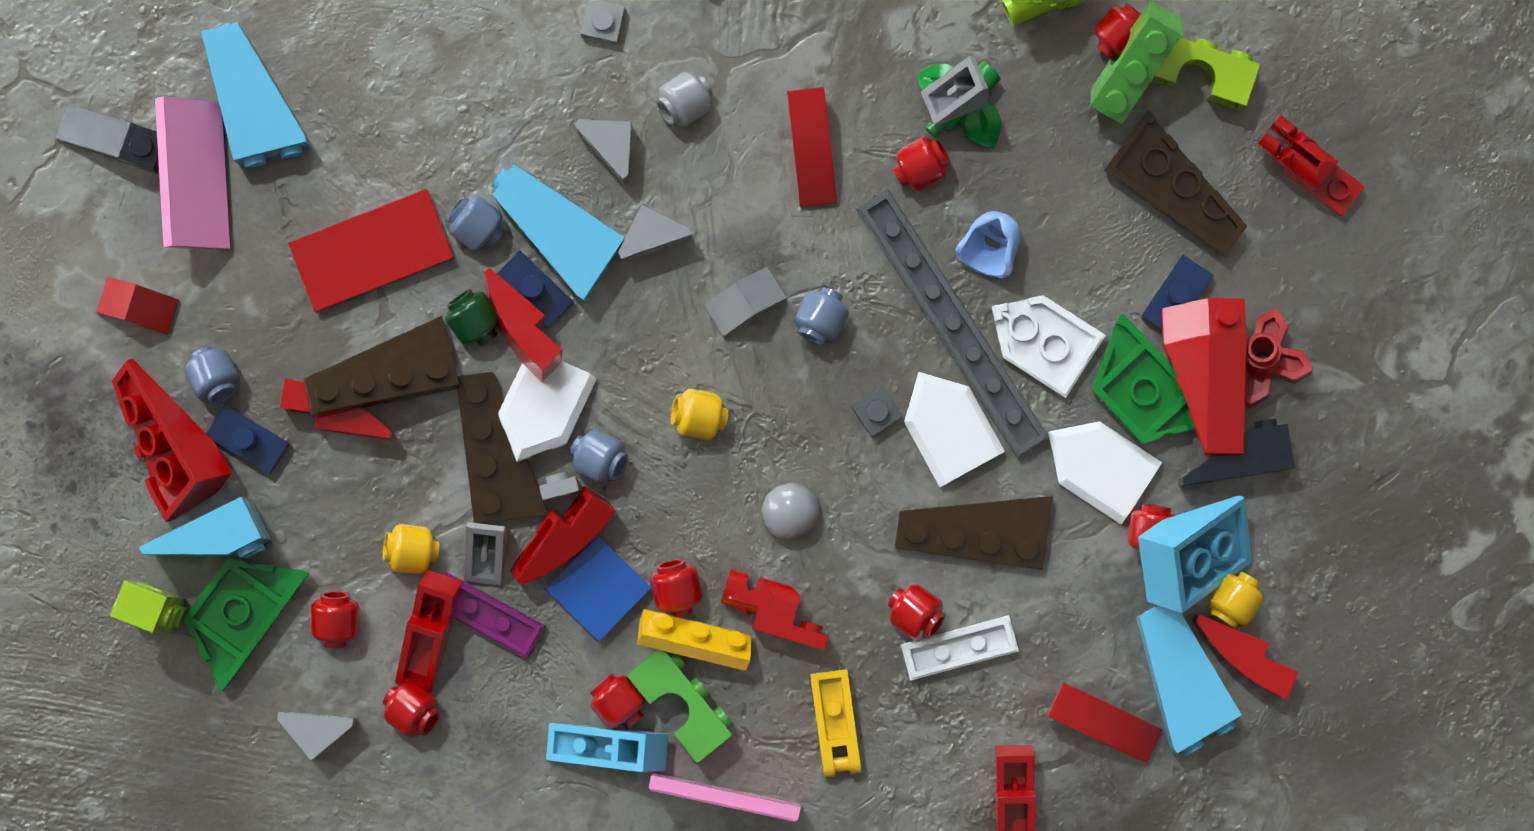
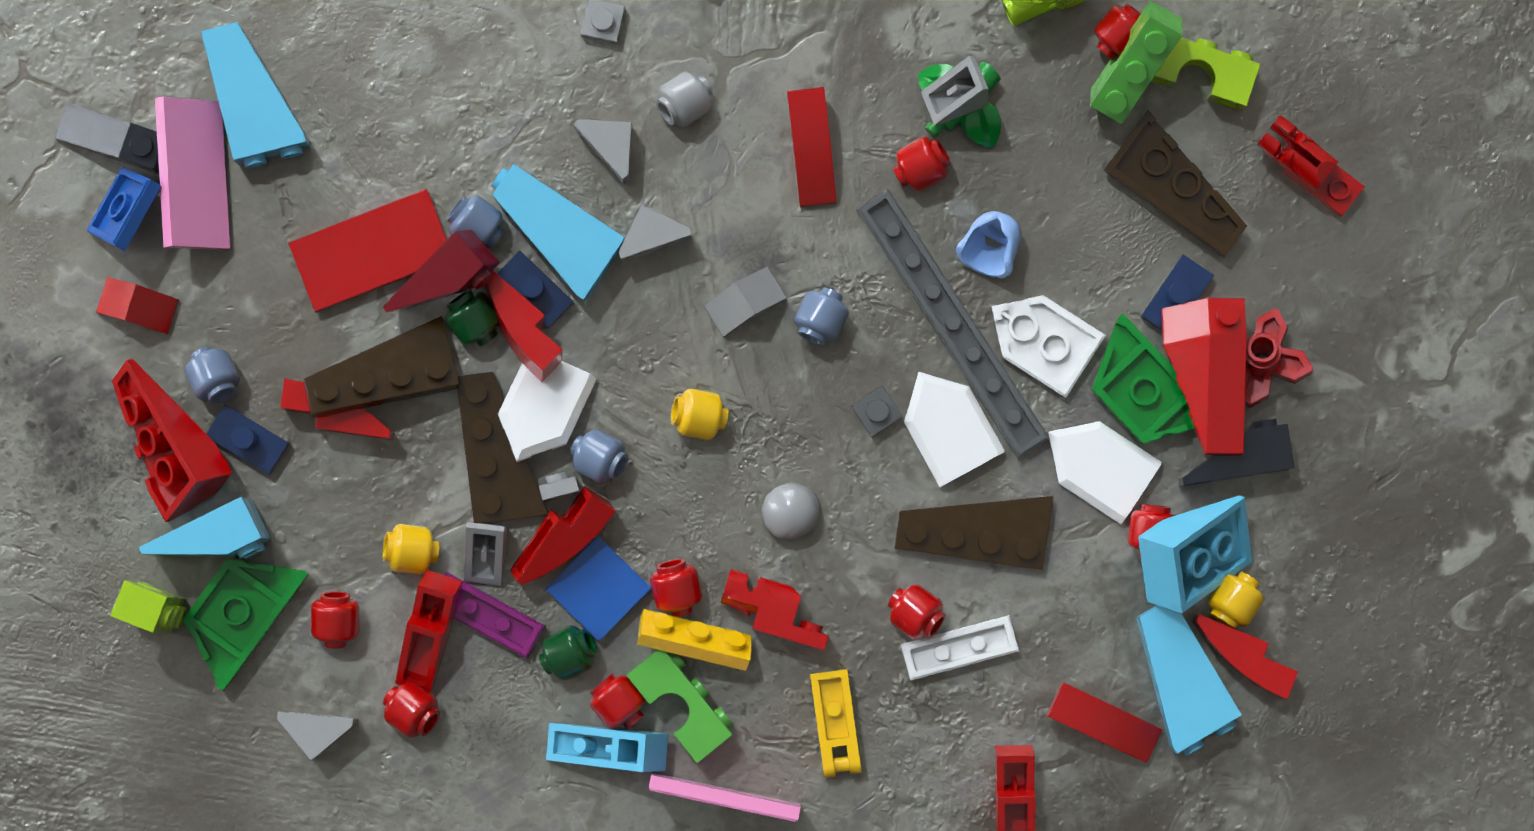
none -> blue tile [87,167,161,251]
none -> dark red slope [383,230,499,312]
none -> dark green head [539,625,598,681]

